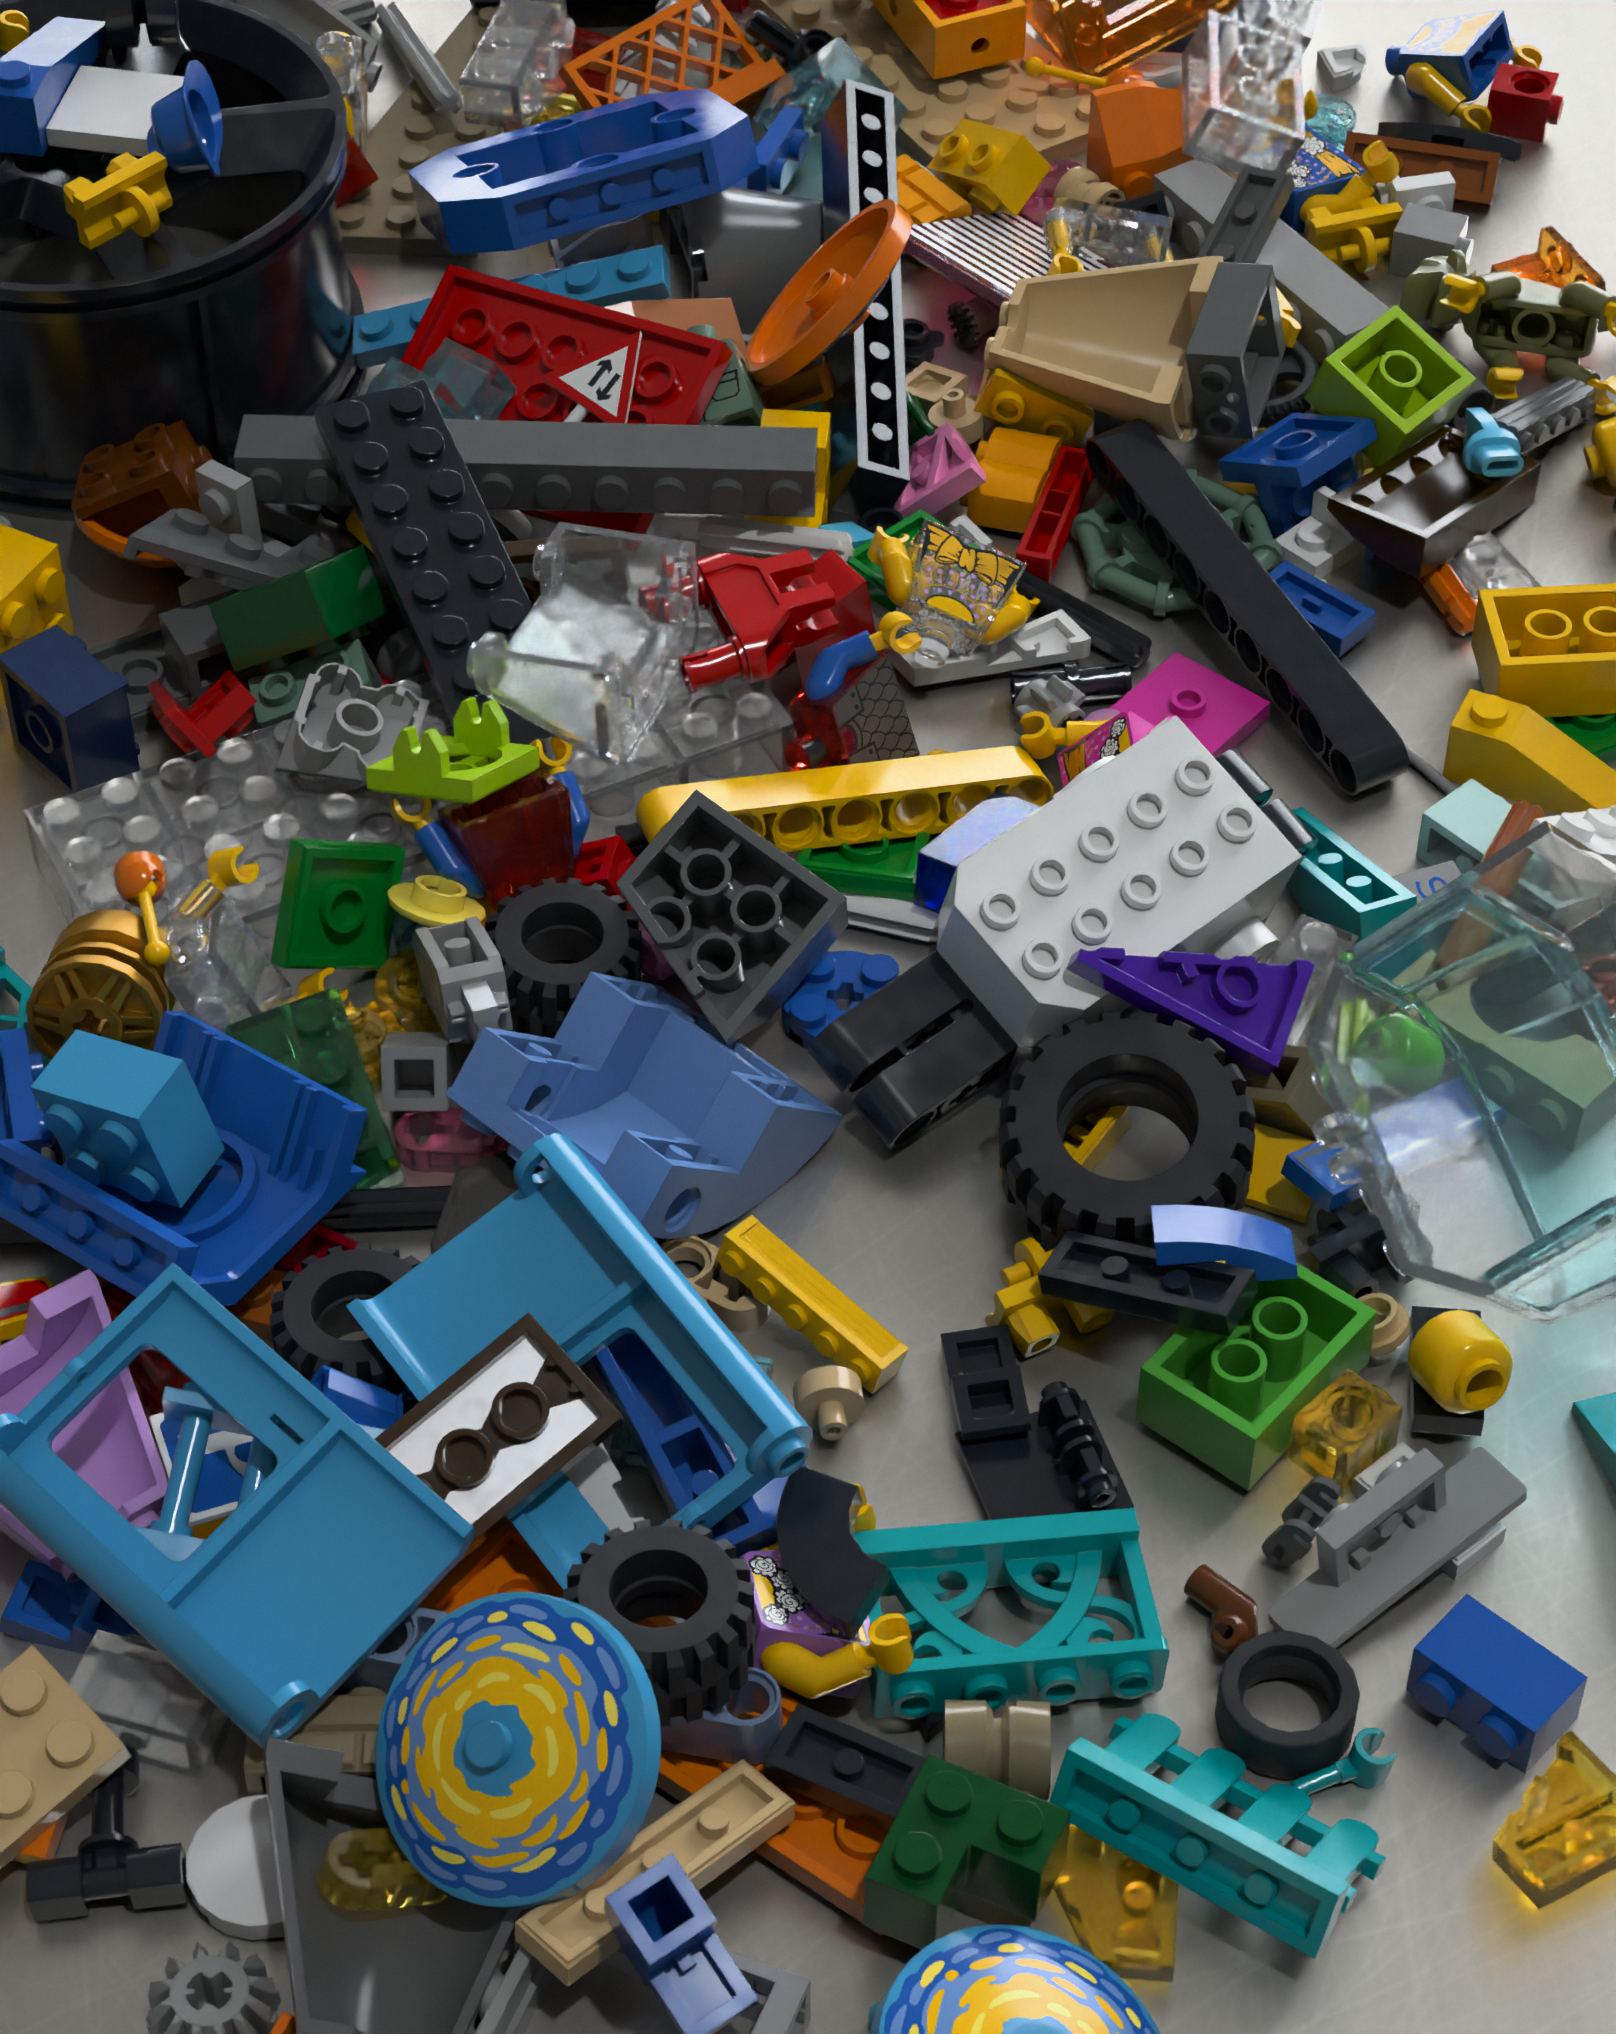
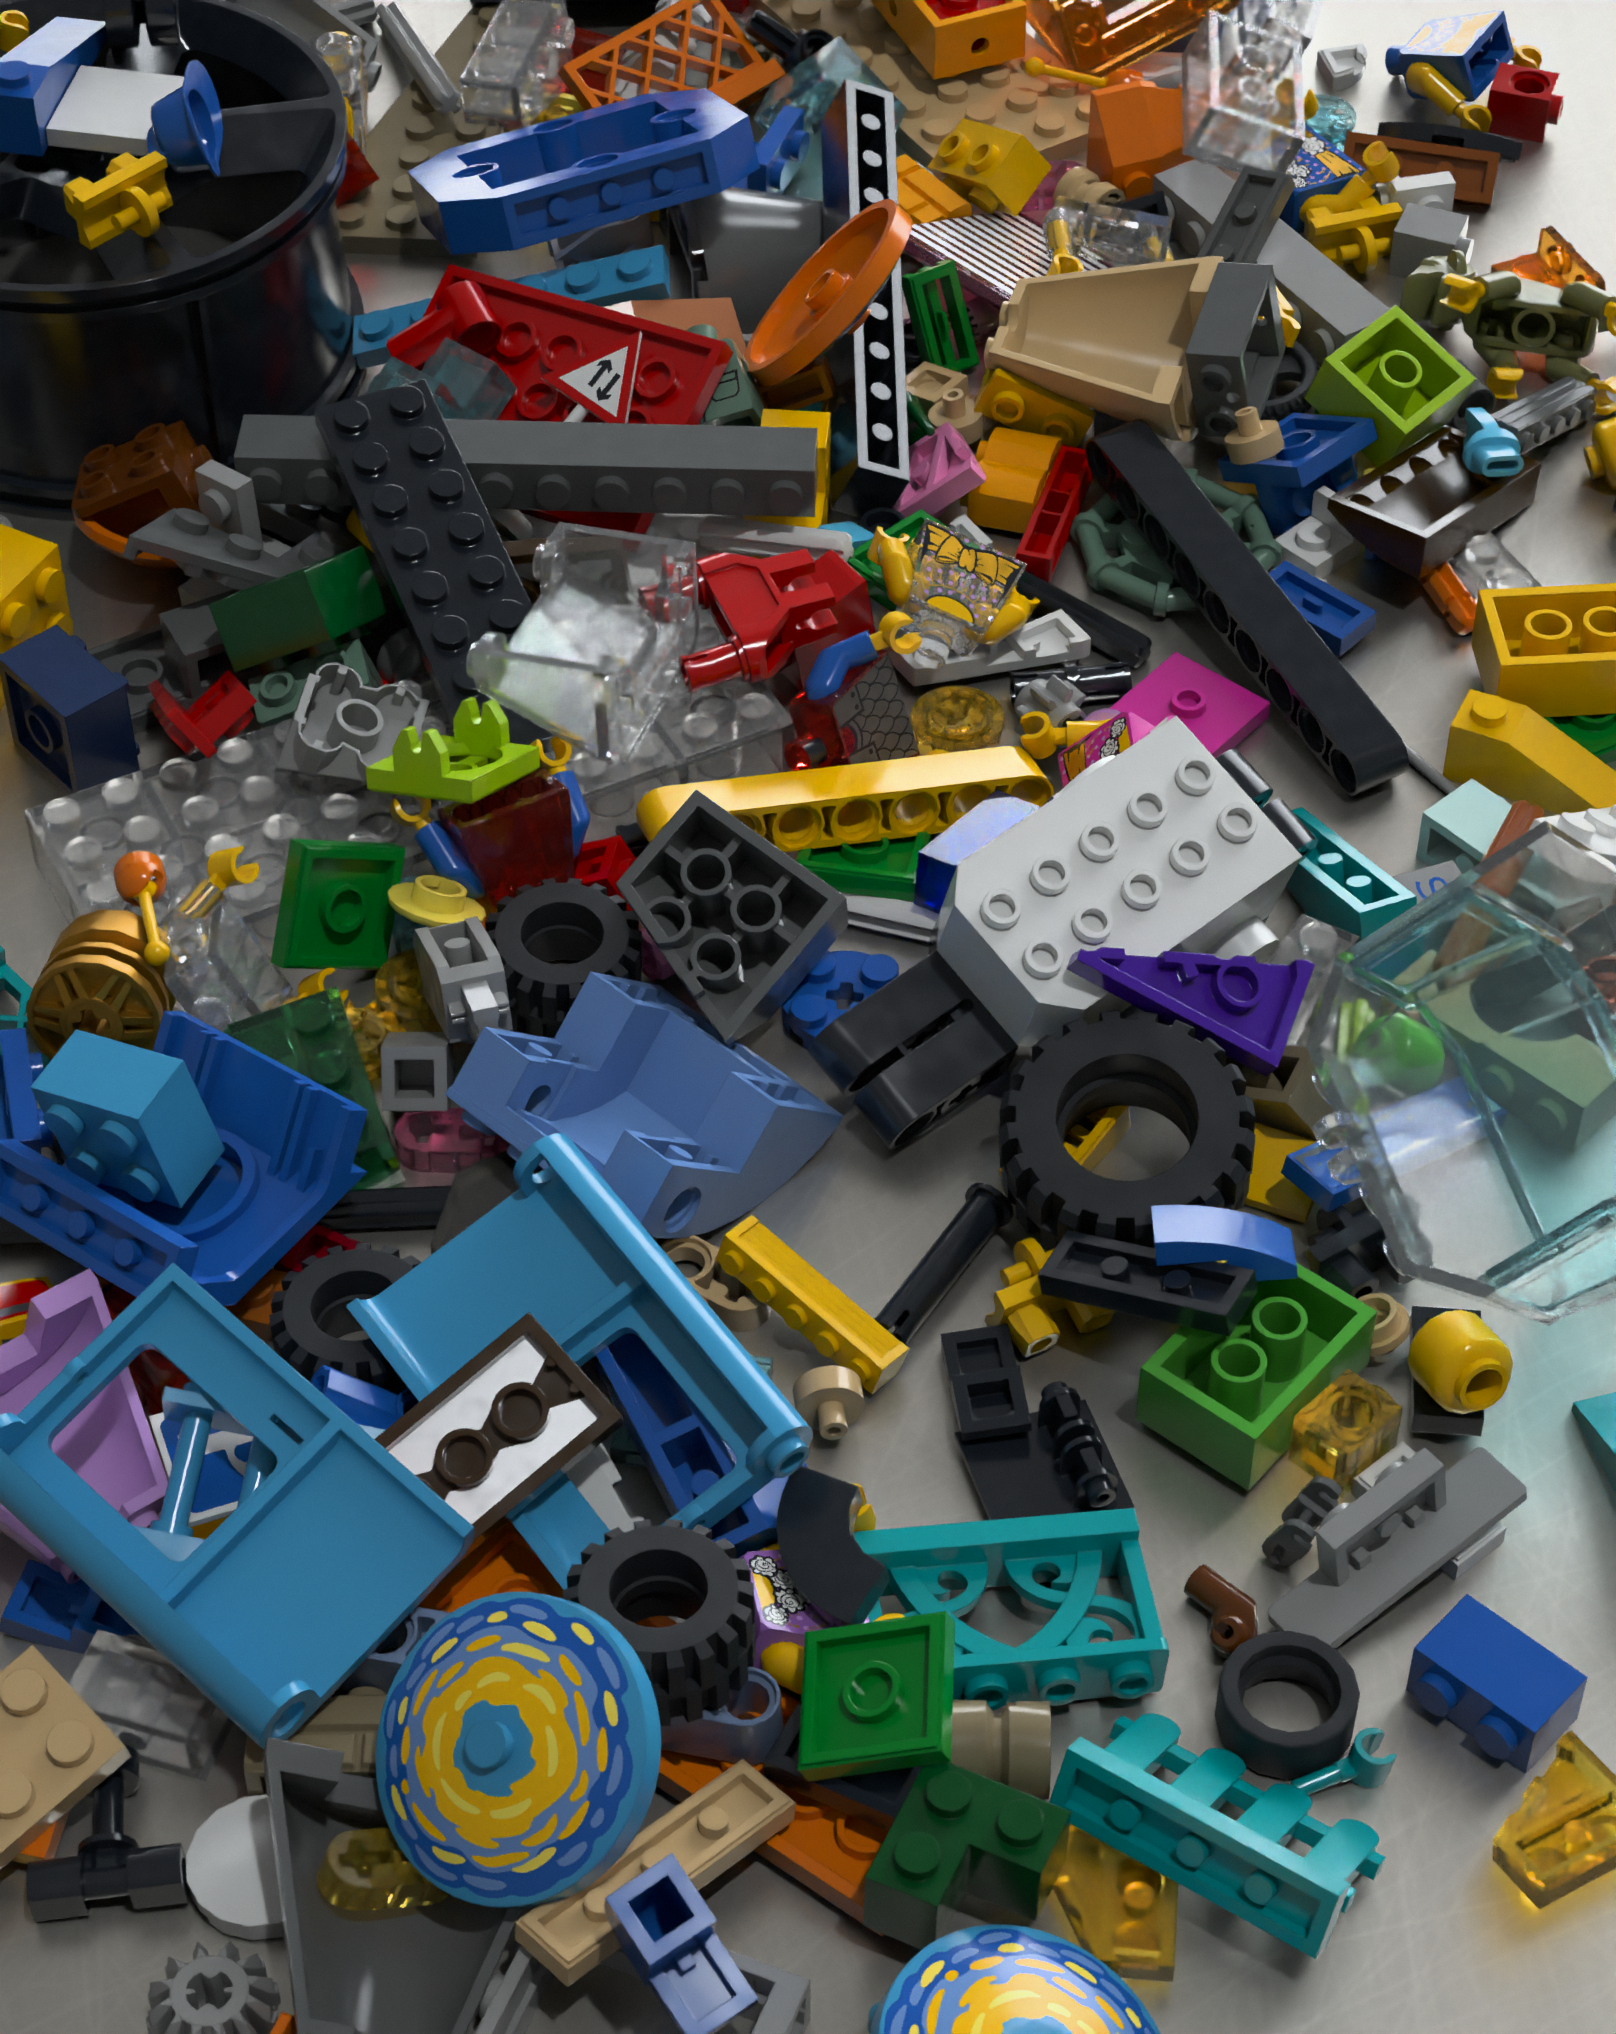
none -> red piece [386,280,502,382]
none -> green tile [798,1611,955,1782]
none -> black pin [873,1183,1014,1346]
none -> green tile [901,260,980,372]
none -> clear yellow gear [910,686,1005,752]
none -> tan tile [1224,406,1285,465]

